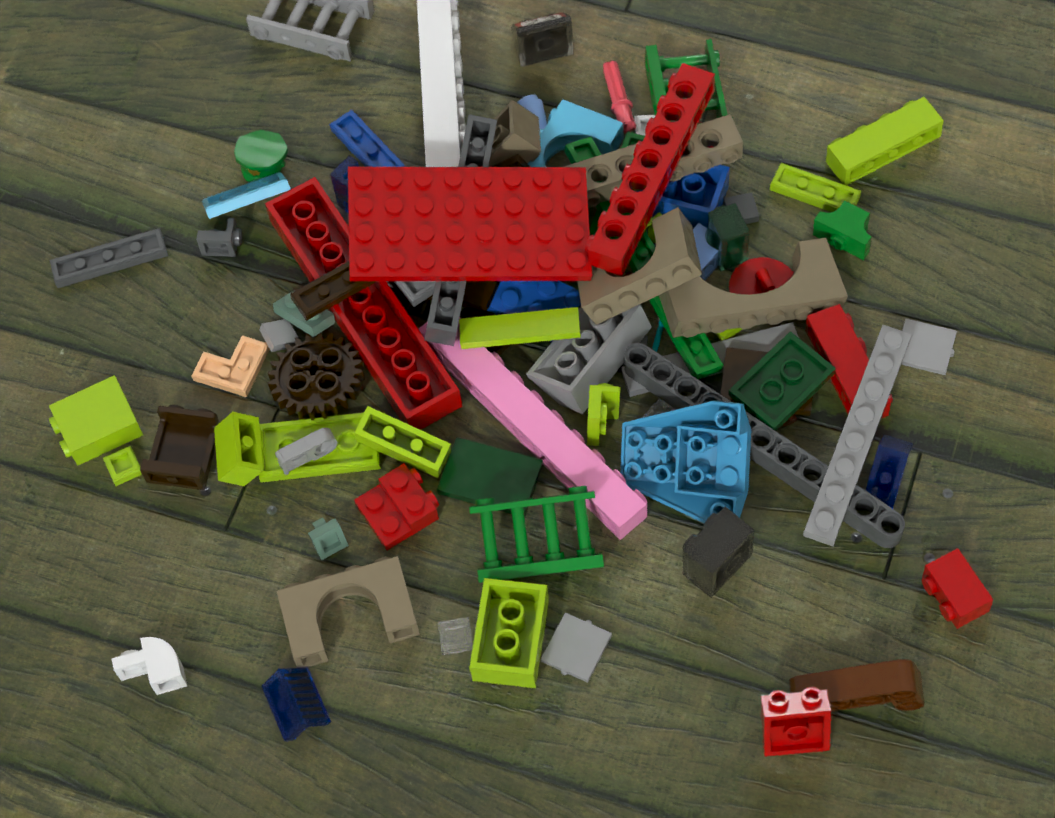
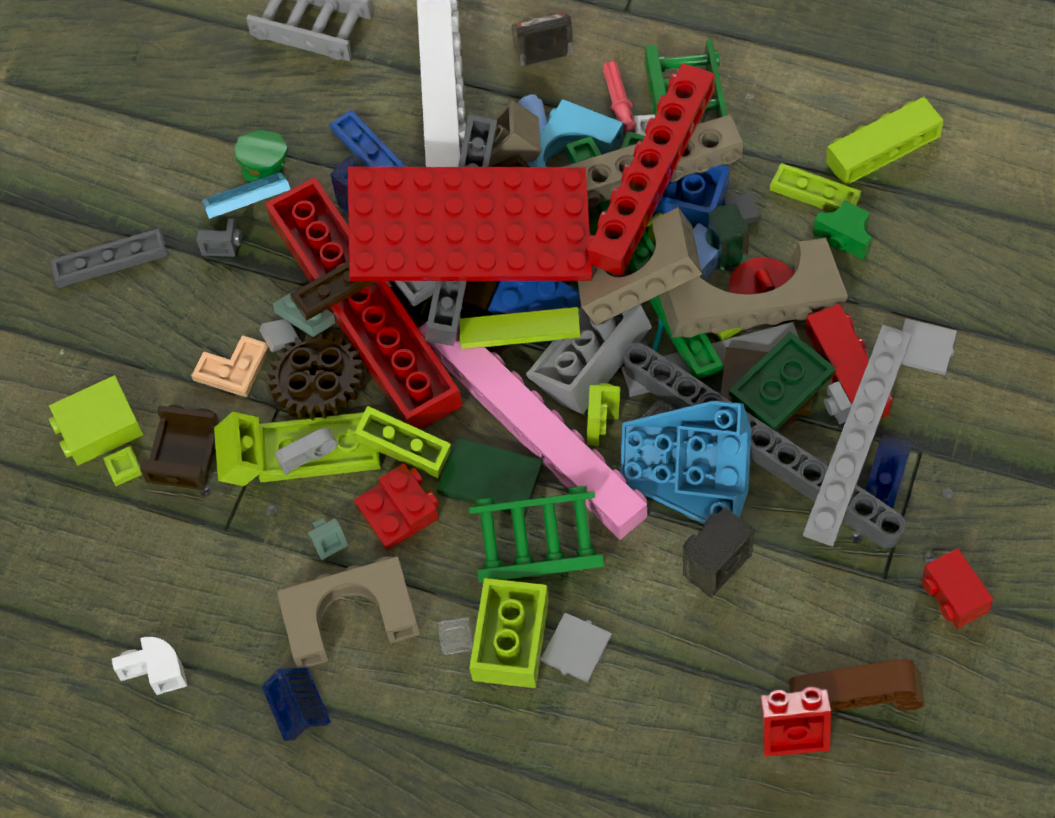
none -> light grey plate [824,381,852,424]

